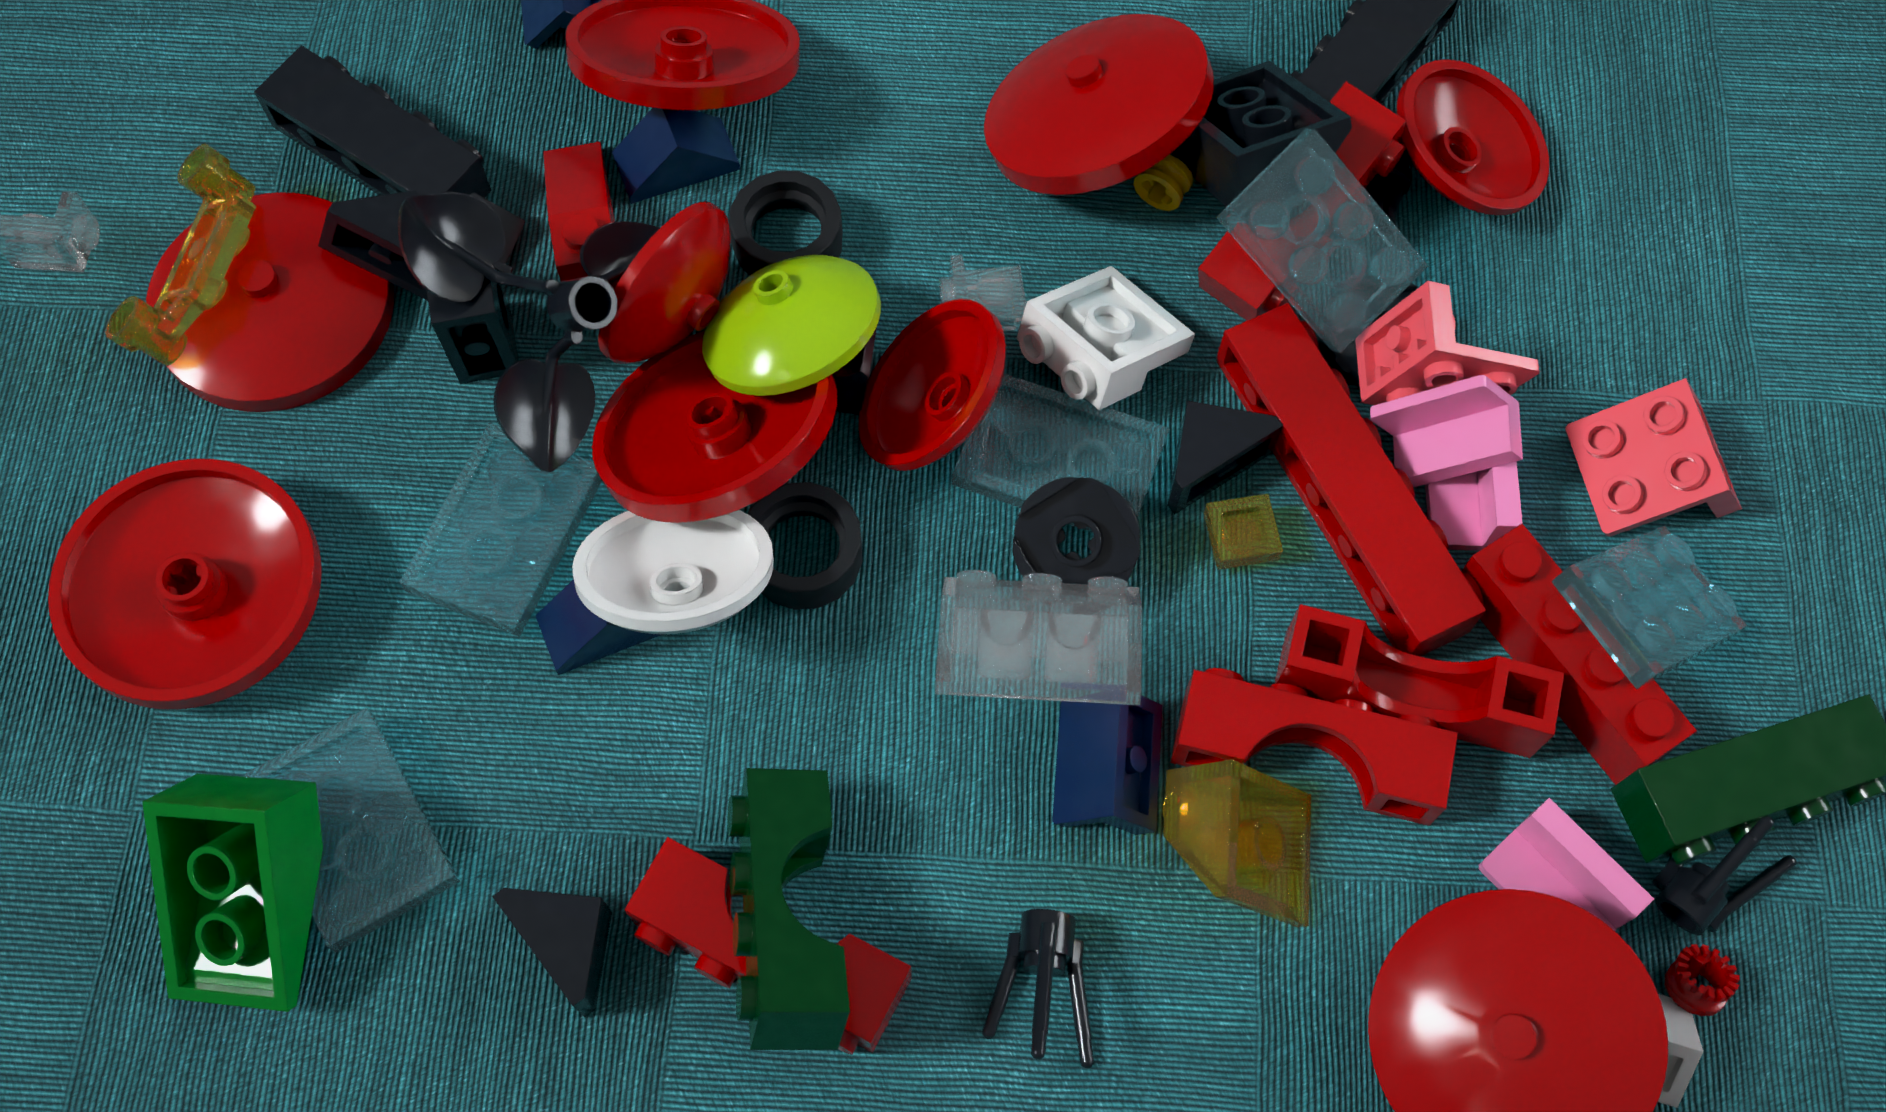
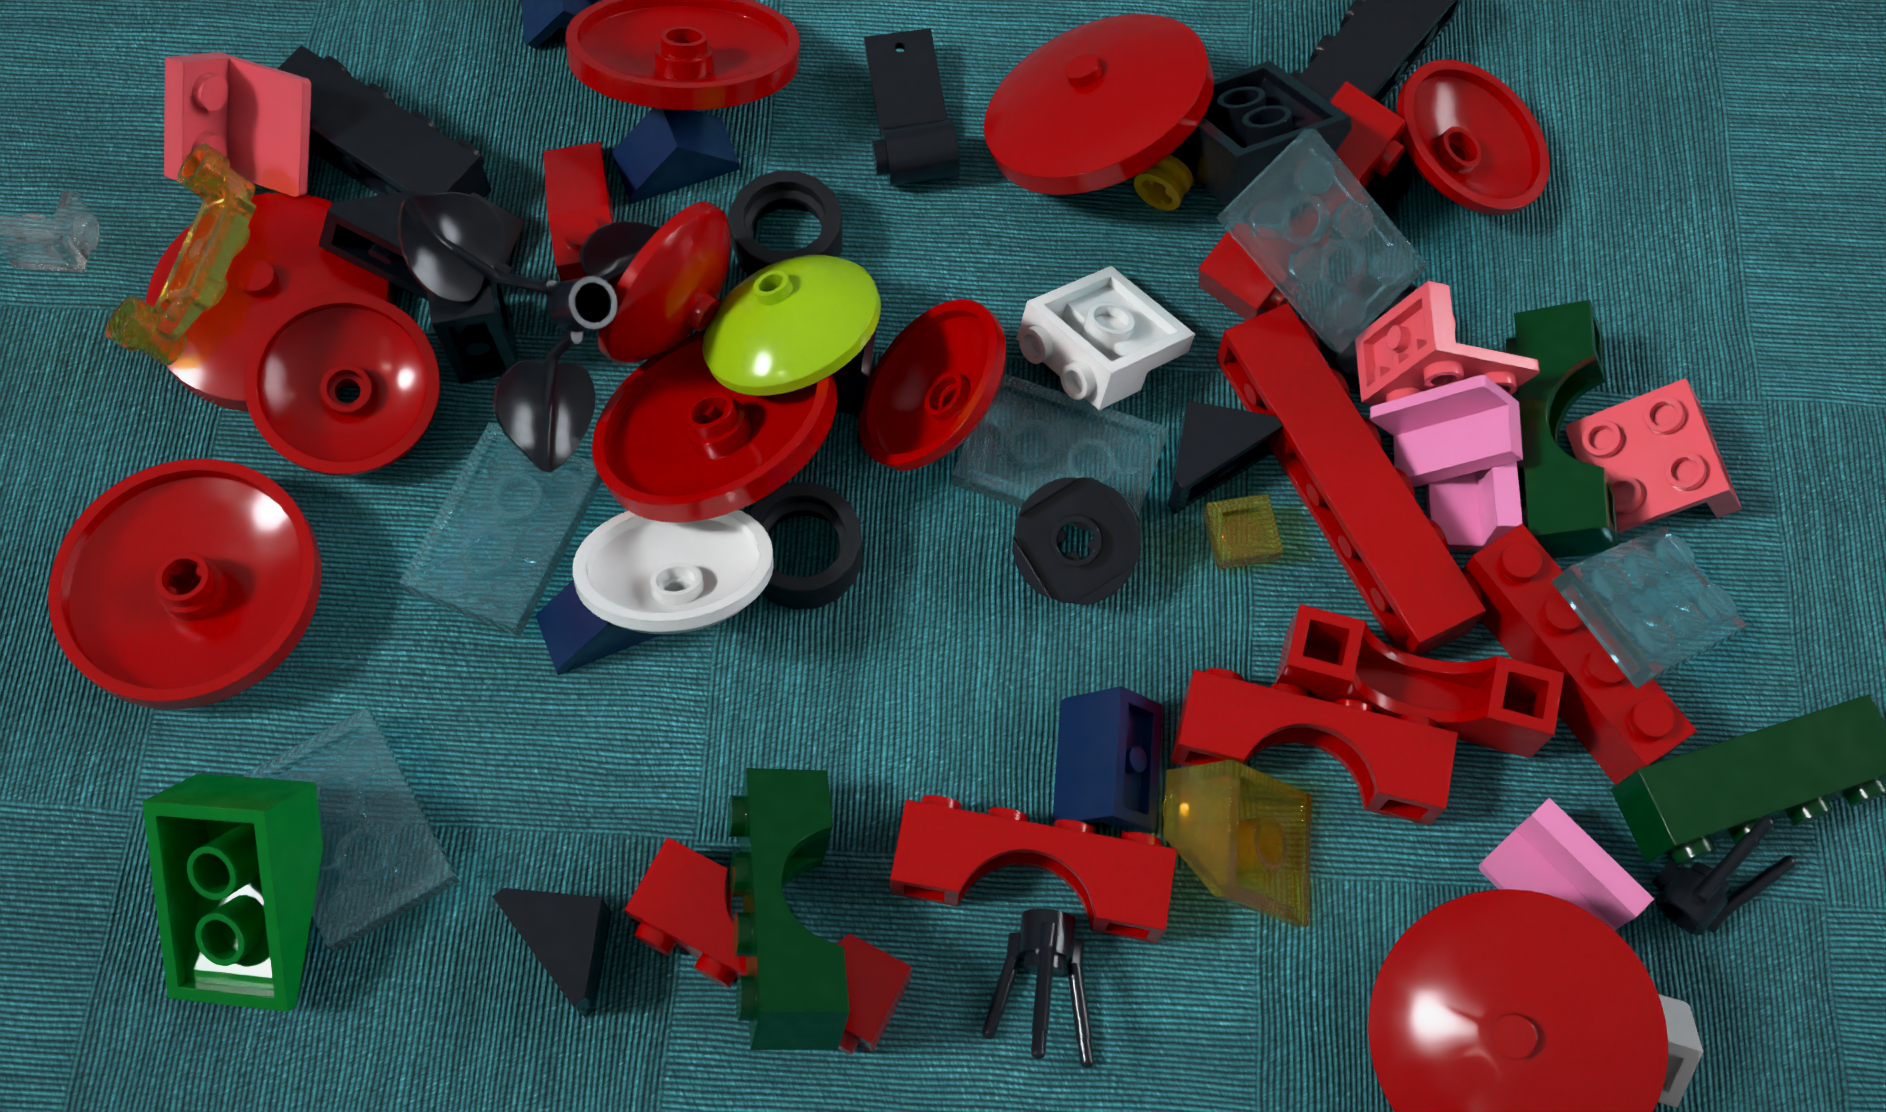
clear slope [935,570,1142,705] -> none
clear bracket [939,254,1026,331] -> none
red bush [1664,944,1740,1016] -> none
none -> coral bracket [164,52,311,197]
none -> red dish [244,291,441,477]
none -> black door [864,28,960,186]
none -> red arch [890,795,1177,944]
none -> dark green arch [1506,300,1619,559]

